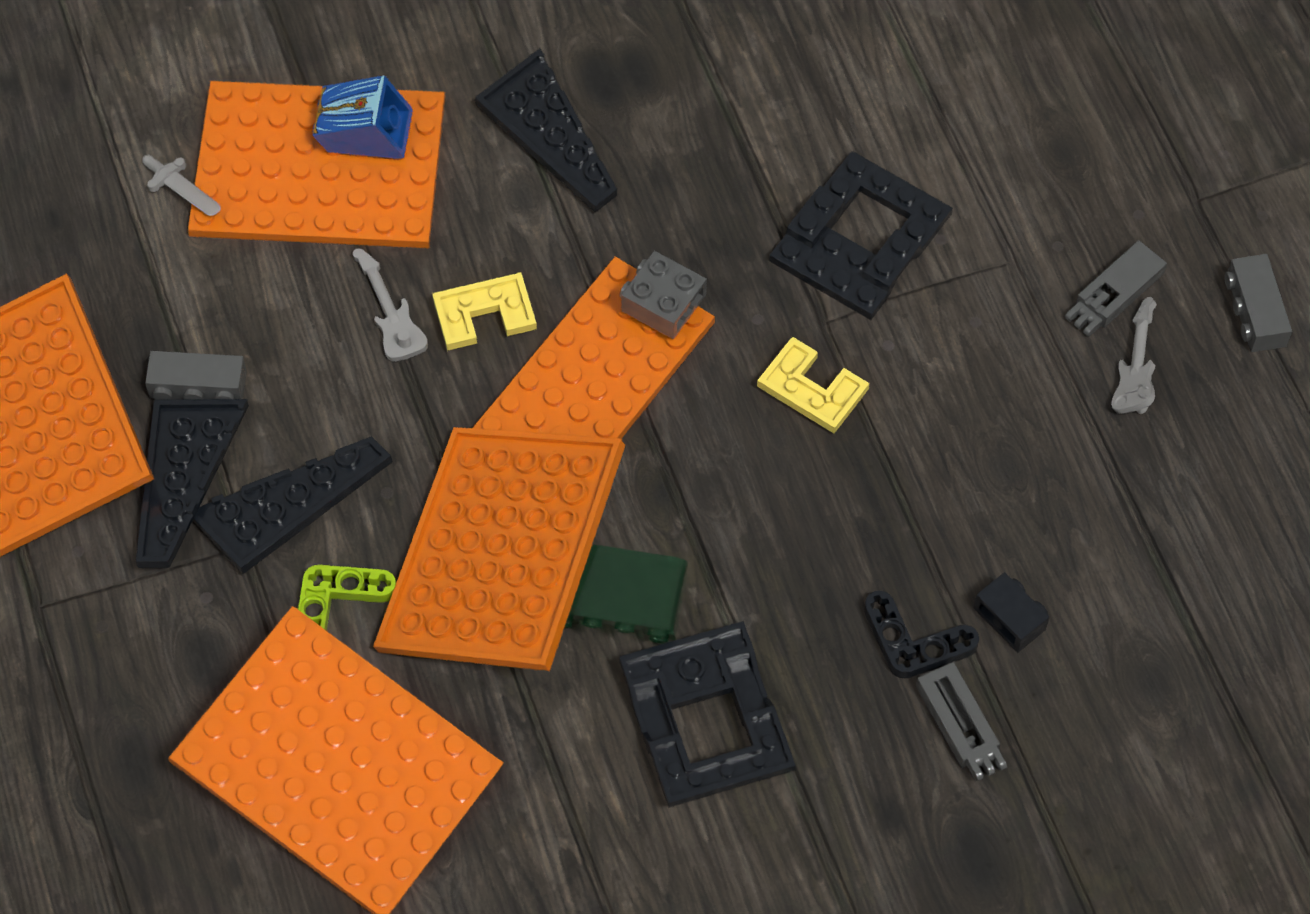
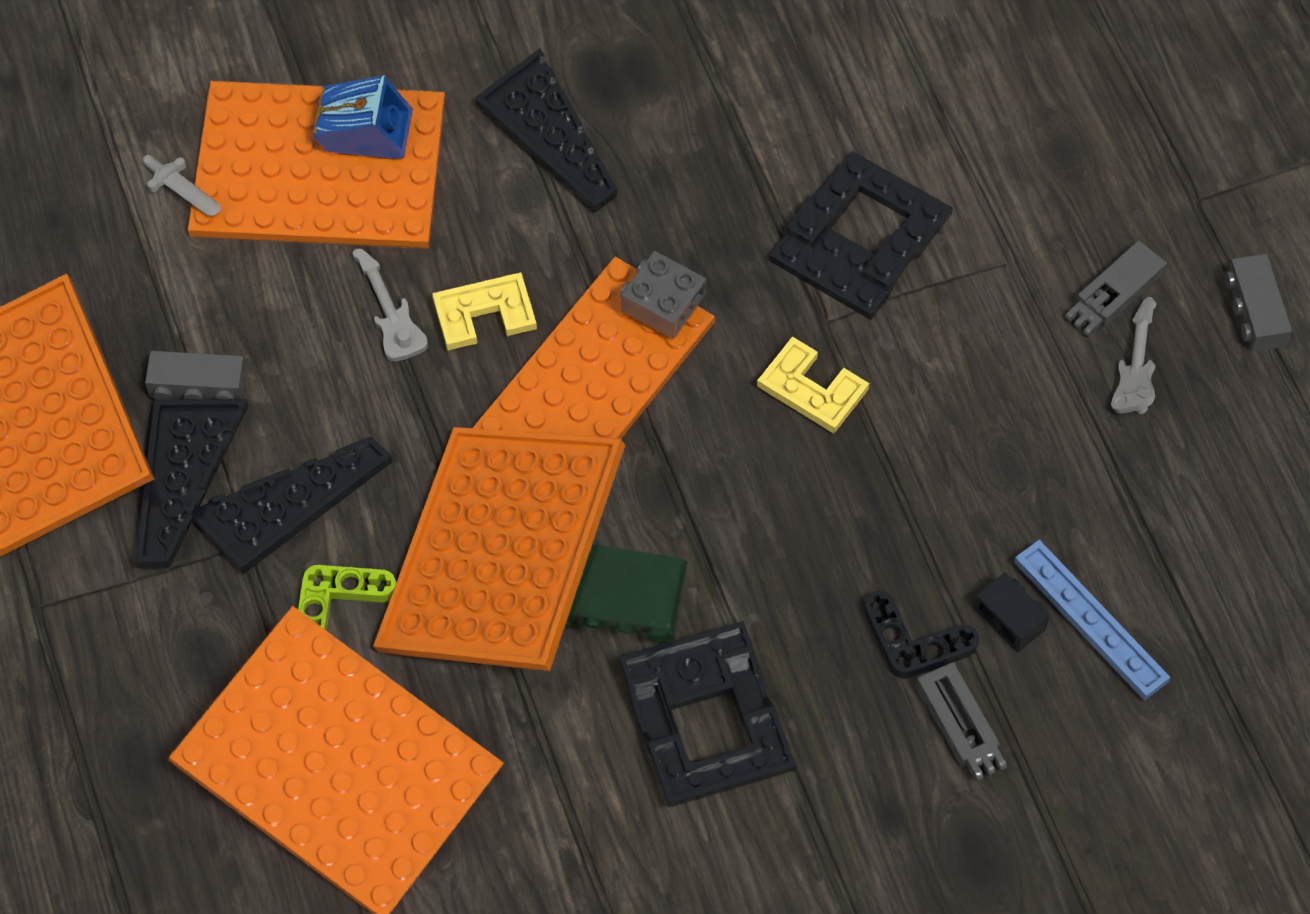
none -> medium blue plate [1014,540,1170,701]

